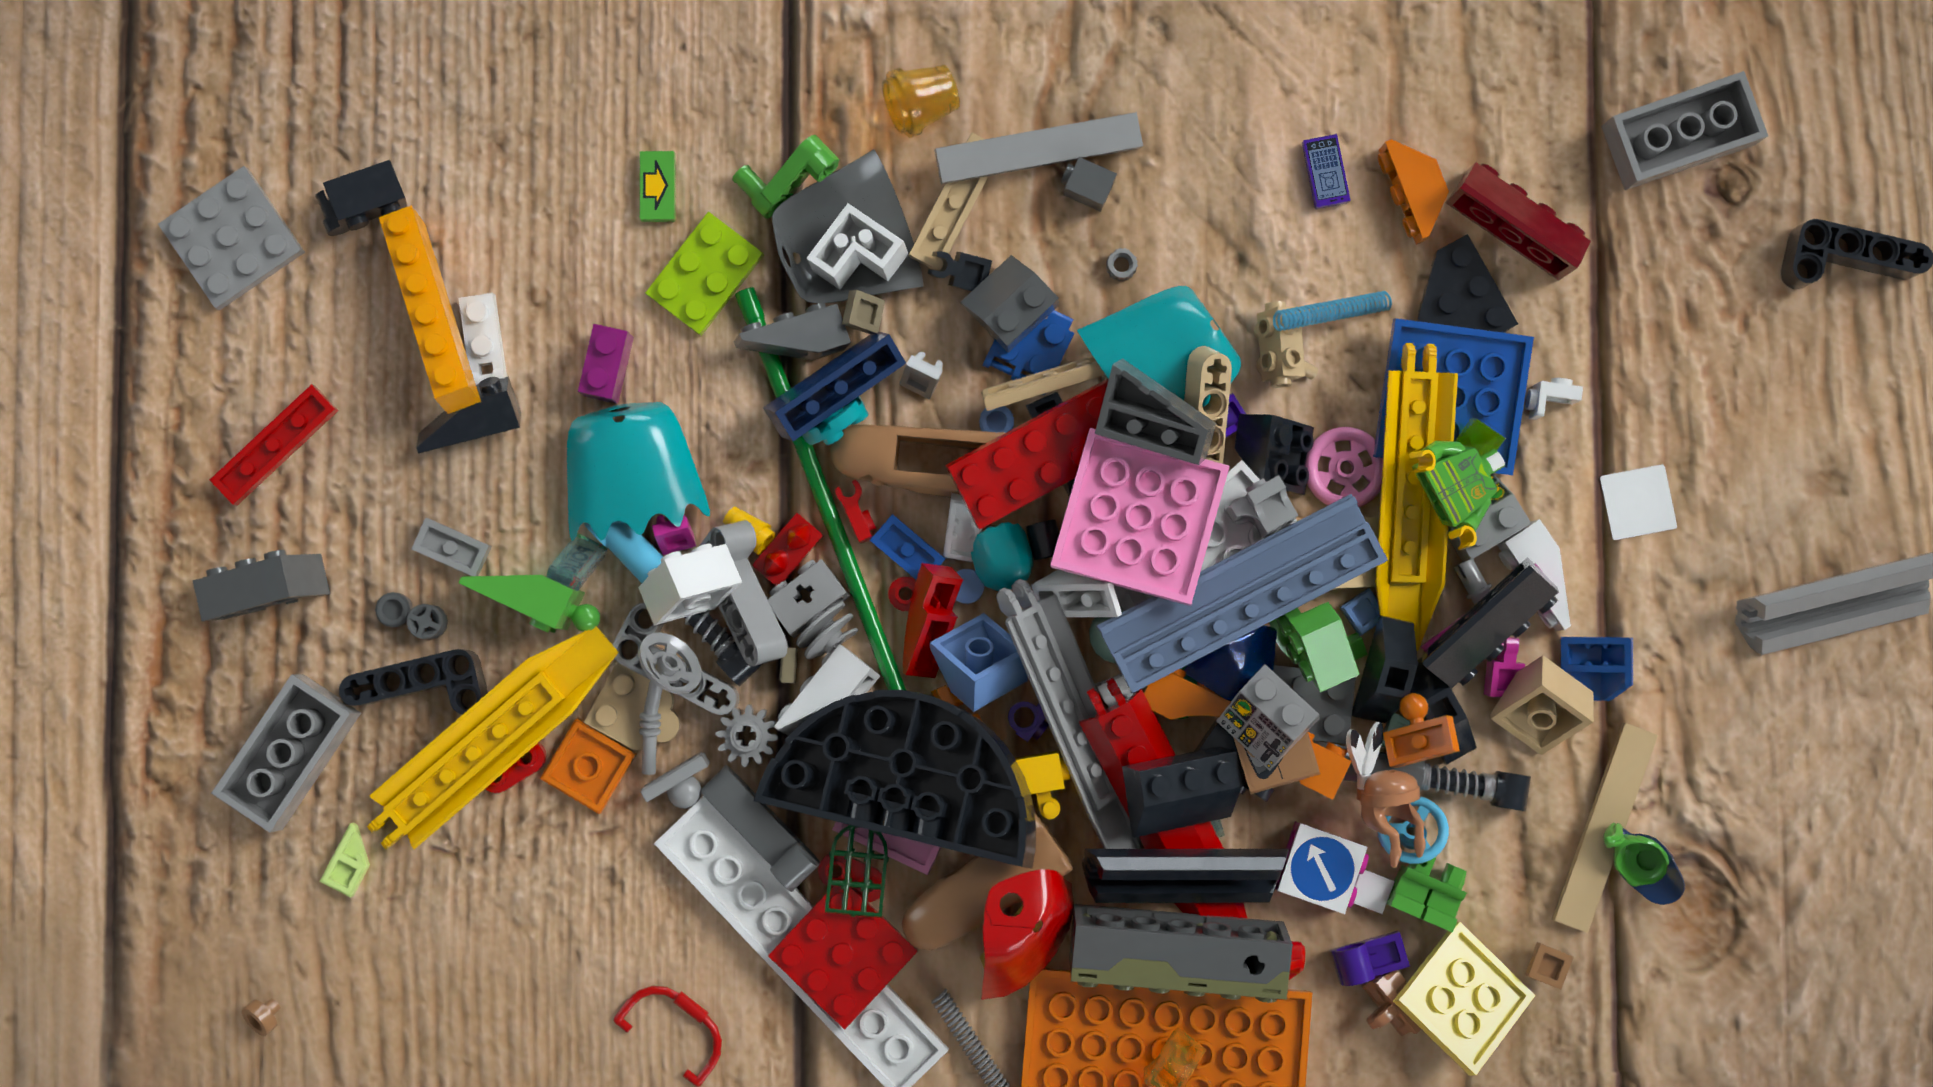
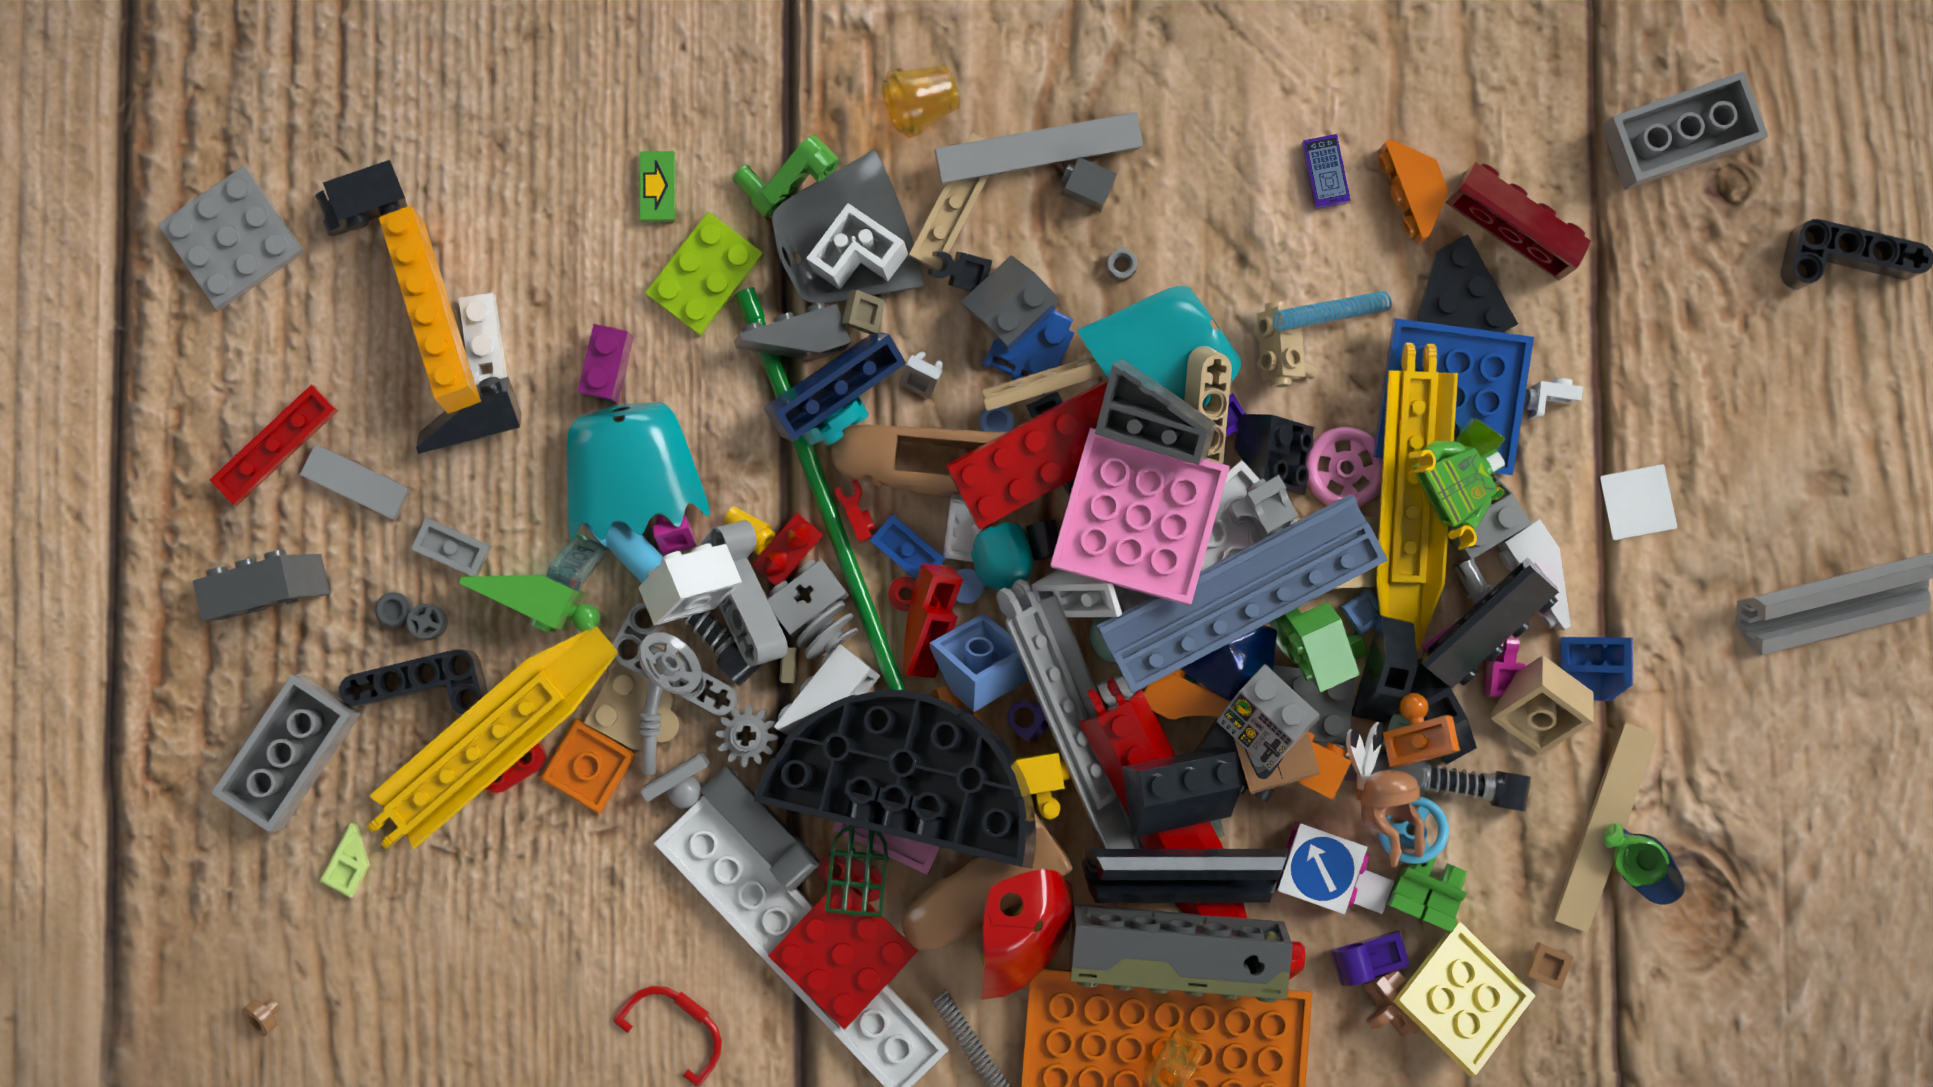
none -> light grey tile [300,444,411,520]

